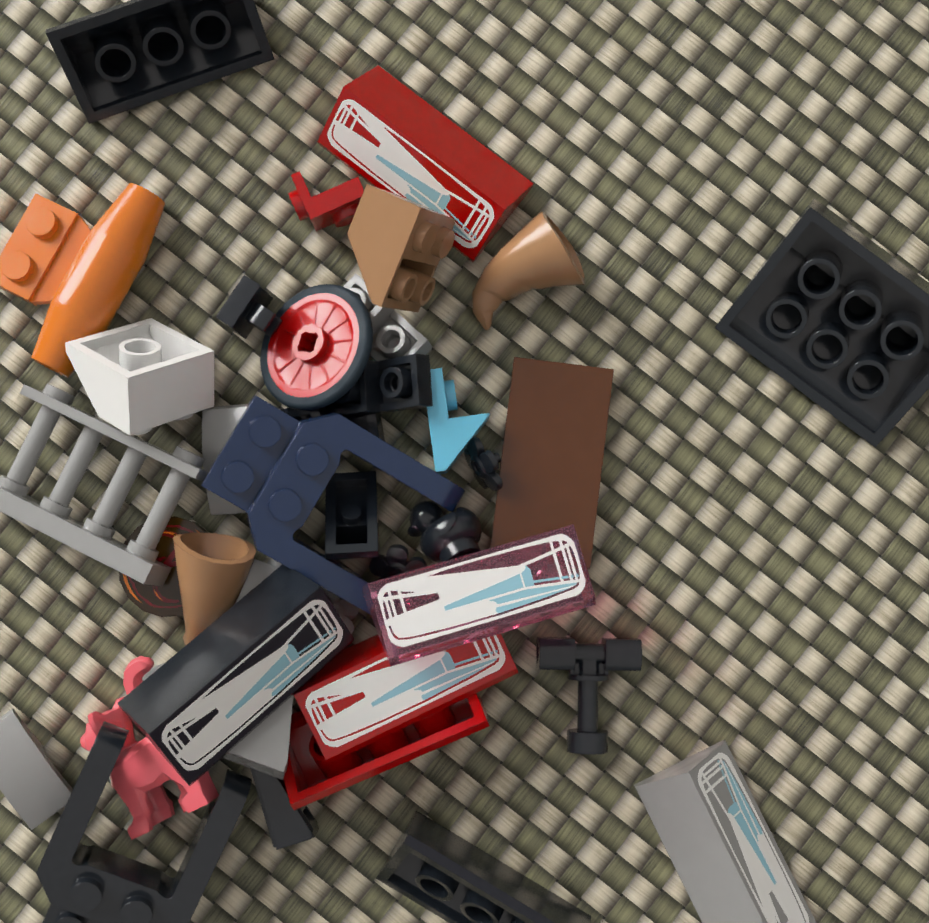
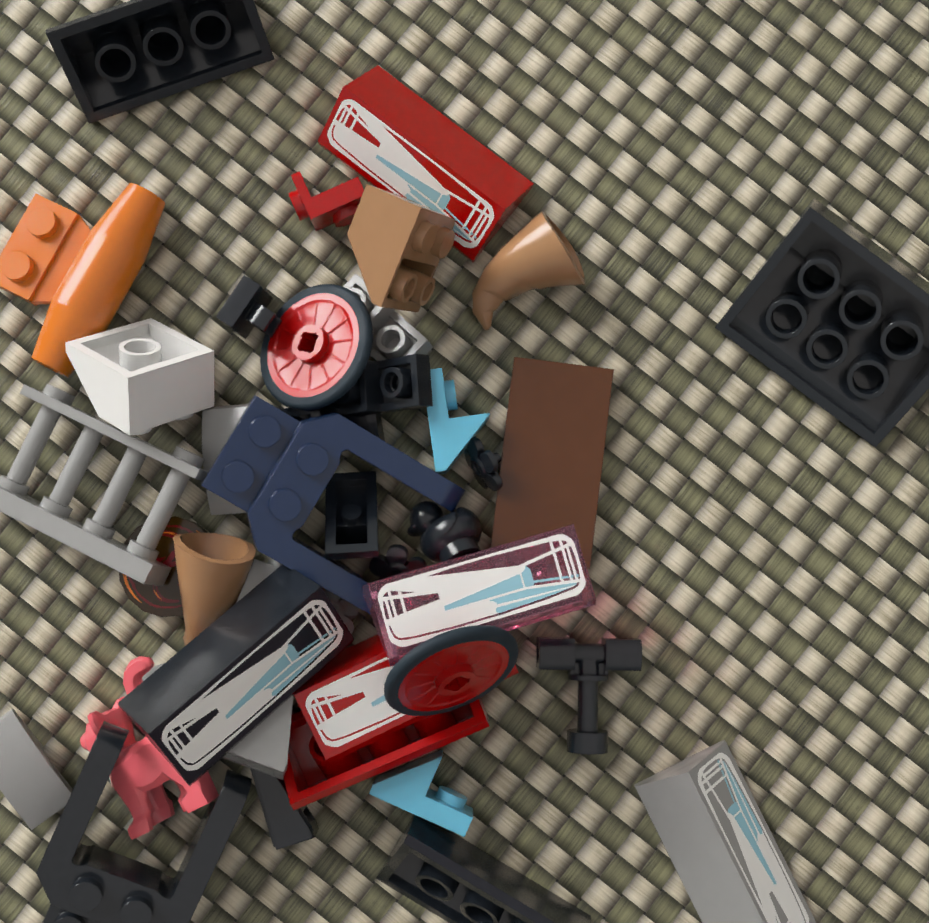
none -> medium azure slope [369,750,473,837]
none -> red wheel [384,625,519,716]

